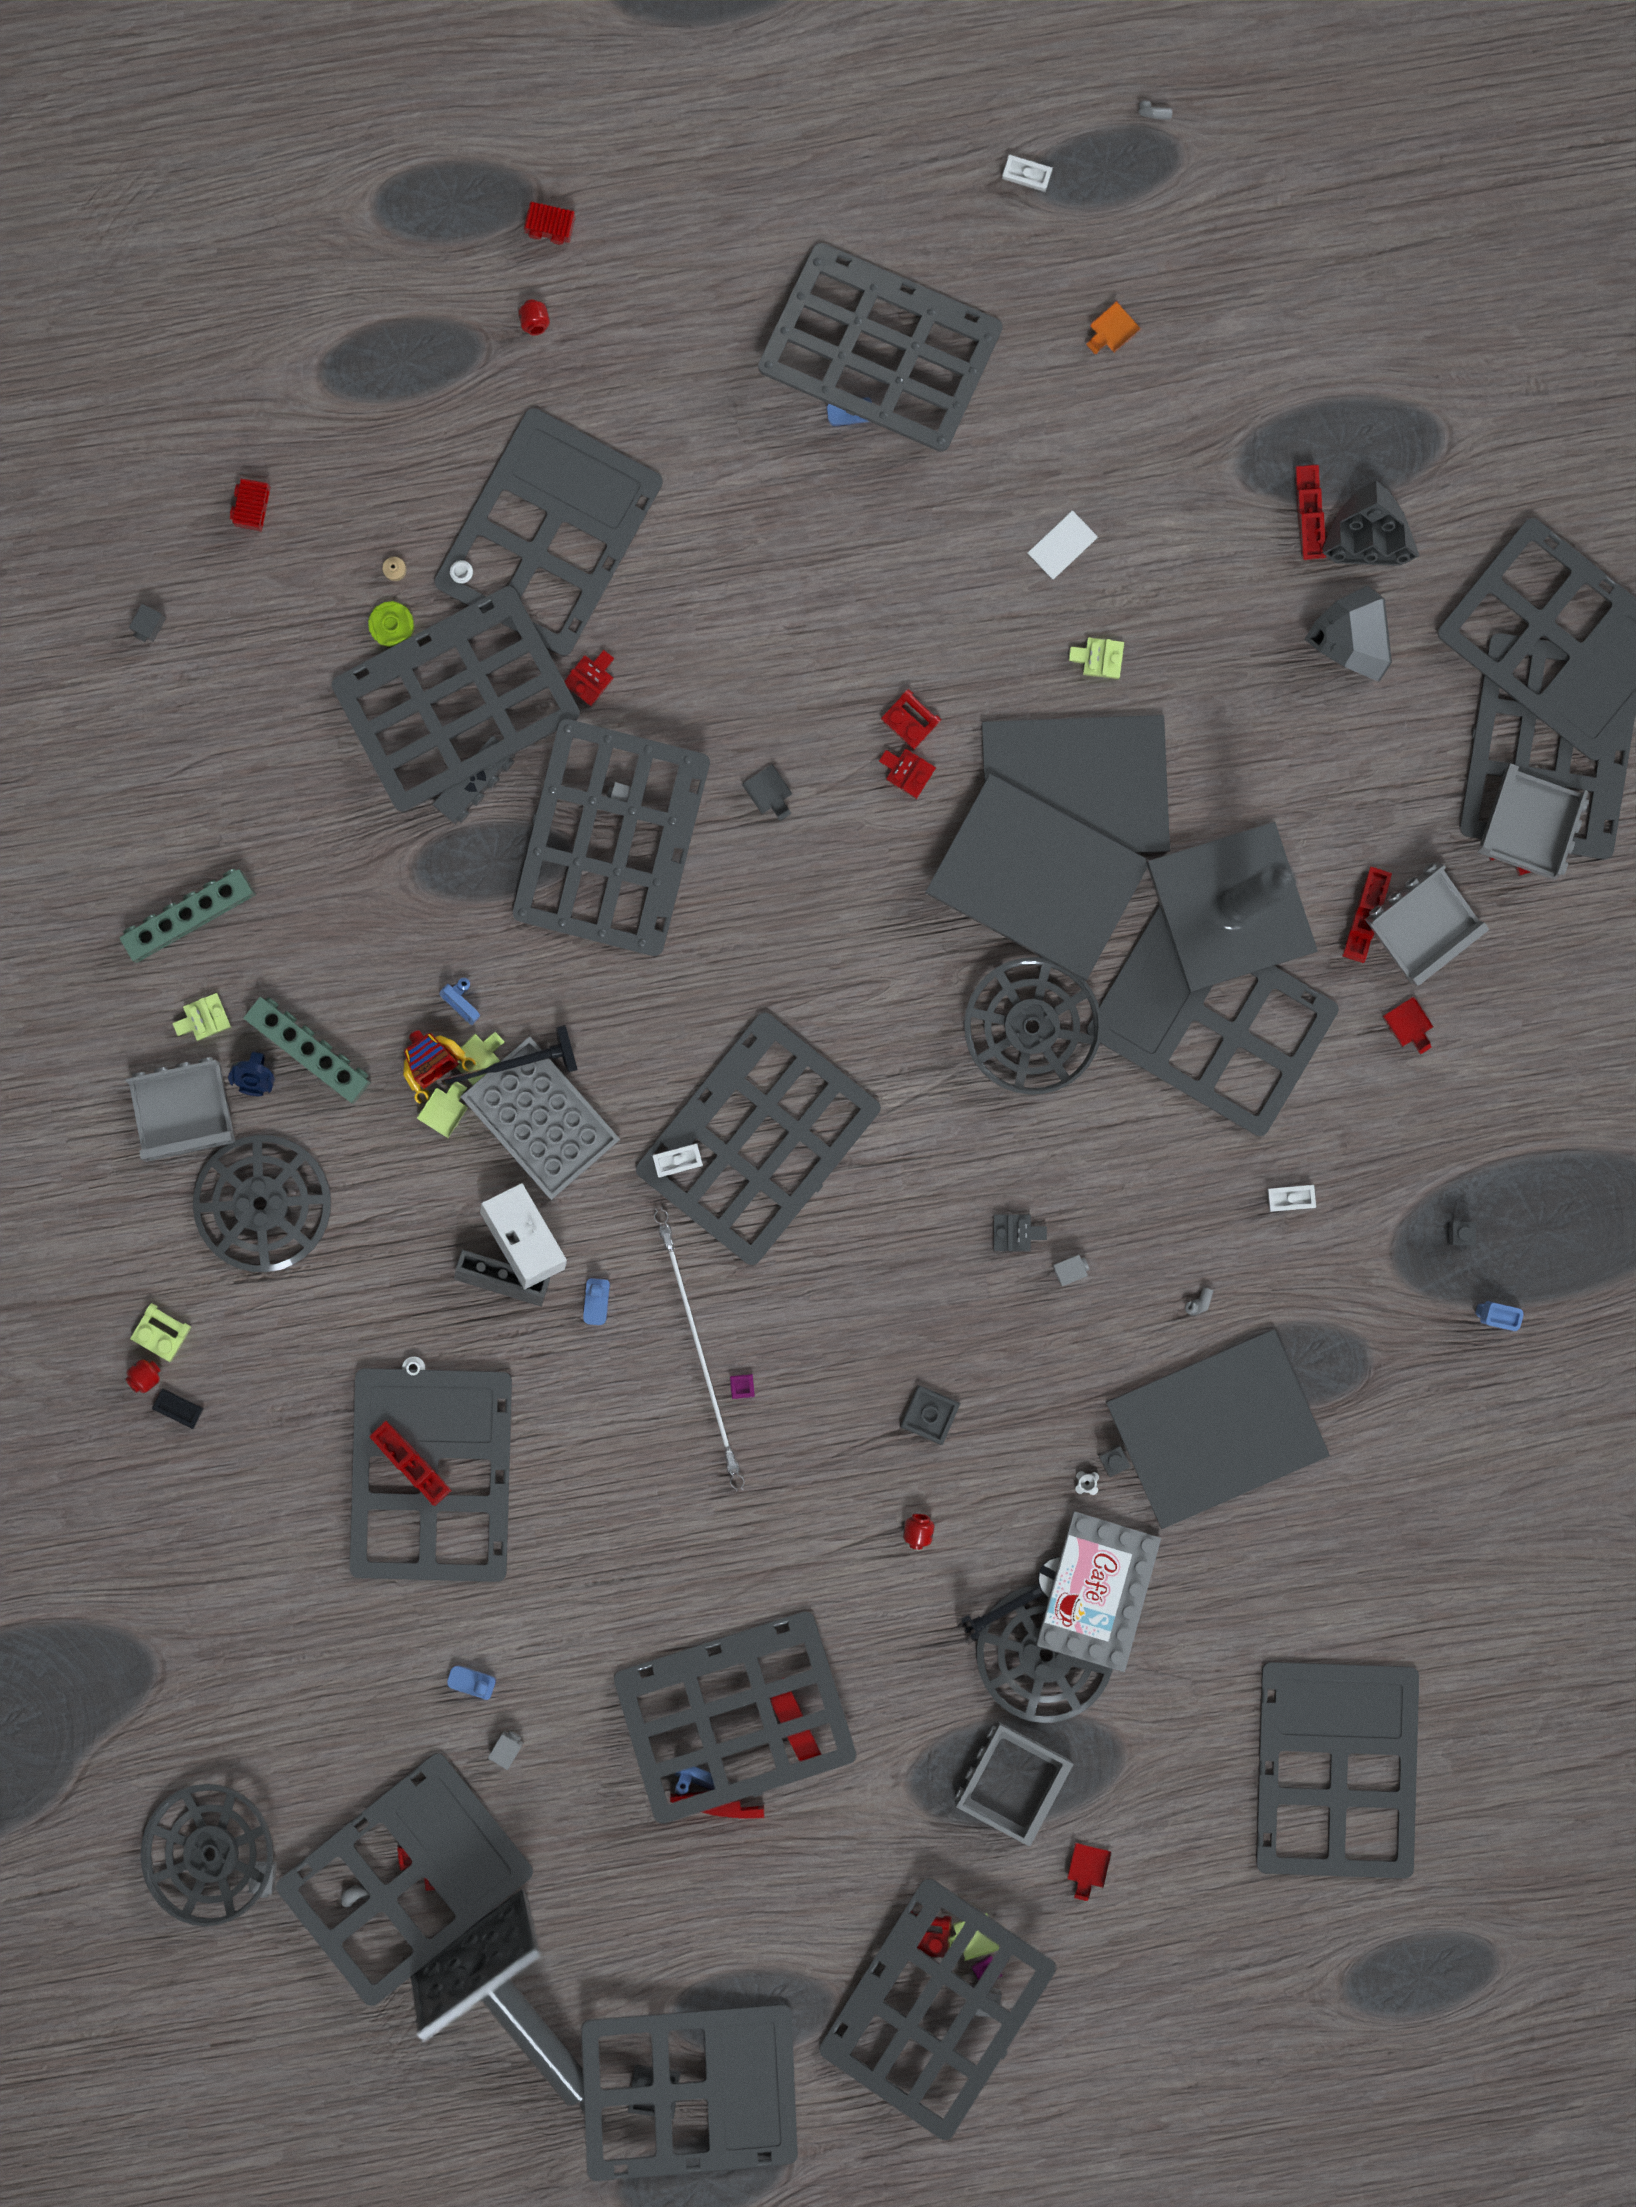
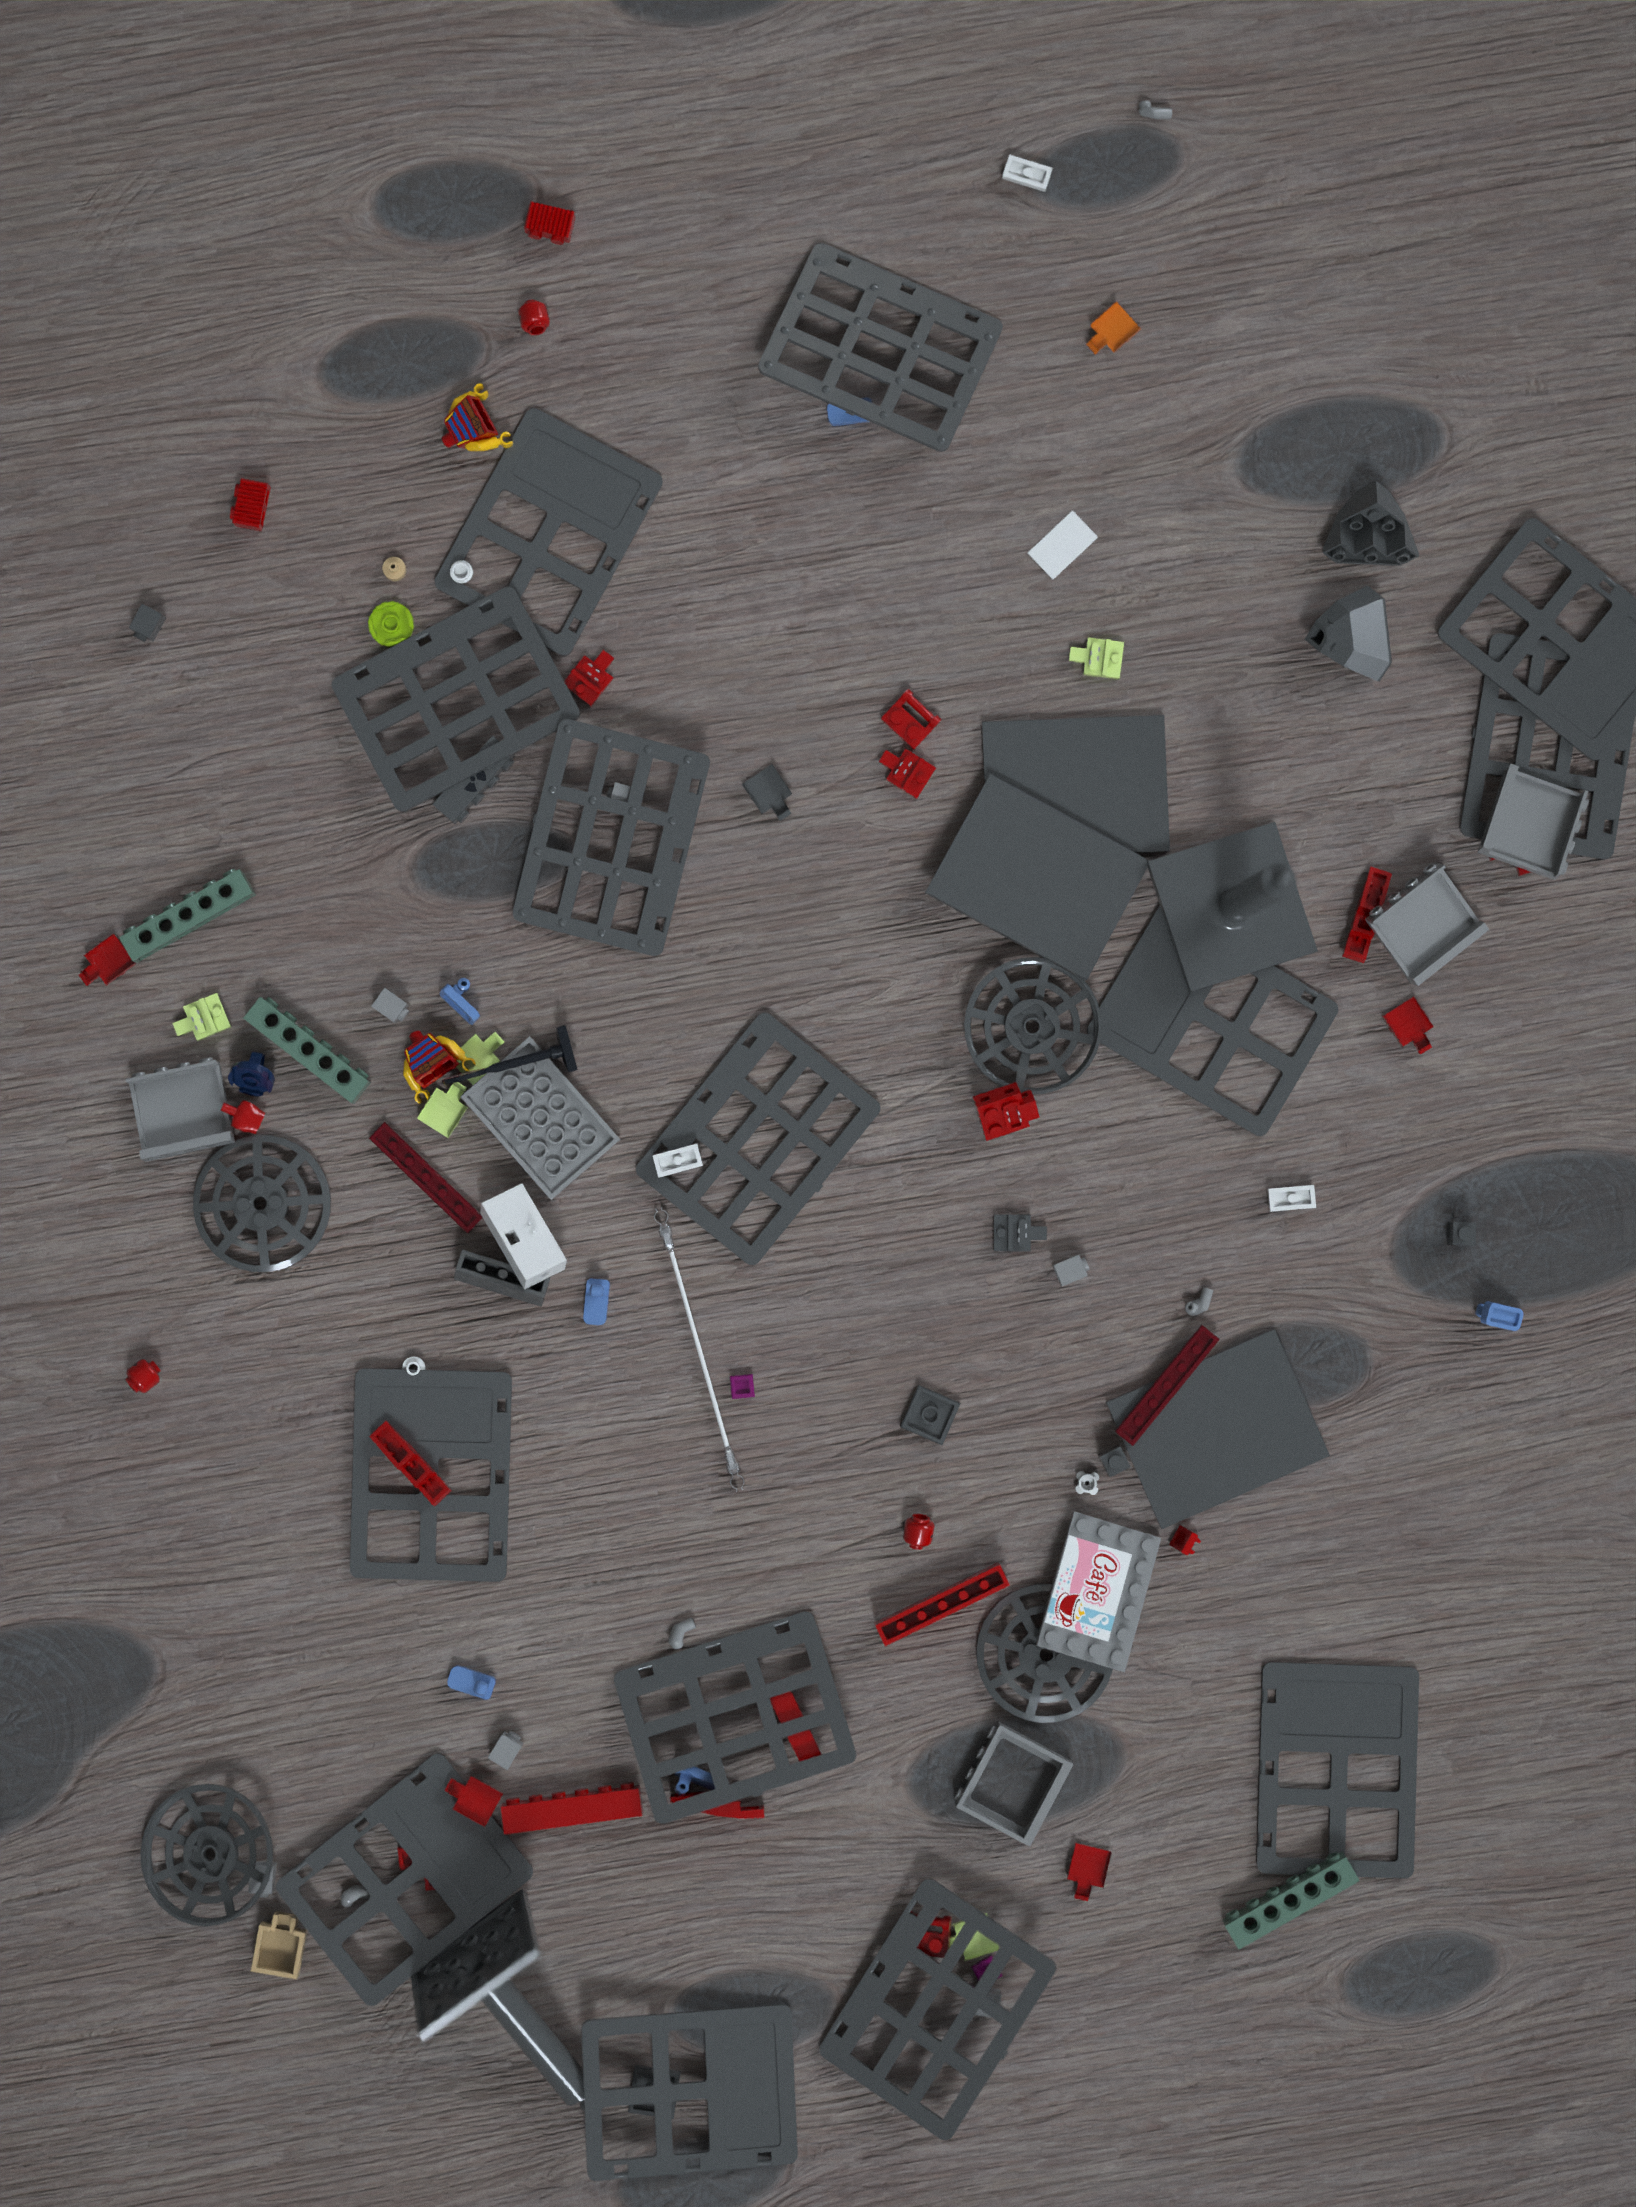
yellowish green plate [130,1303,191,1362] -> none
black tile [152,1388,204,1429] -> none
black piece [957,1556,1060,1644] -> none
red slope [1295,464,1326,560] -> none
none -> red piece [79,934,136,986]
none -> red piece [220,1100,265,1134]
none -> tan piece [251,1911,307,1979]
none -> dark red tile [369,1122,483,1234]
none -> light grey brick [372,988,409,1023]
none -> torso [441,383,513,451]
none -> red piece [444,1776,504,1827]
none -> red brick [501,1782,643,1835]
none -> light grey arm [668,1617,696,1649]
none -> red brick [874,1562,1010,1646]
none -> red piece [973,1082,1040,1141]
none -> dark red tile [1114,1325,1220,1446]
none -> red tile [1169,1525,1201,1556]
none -> sand green brick [1222,1851,1360,1950]

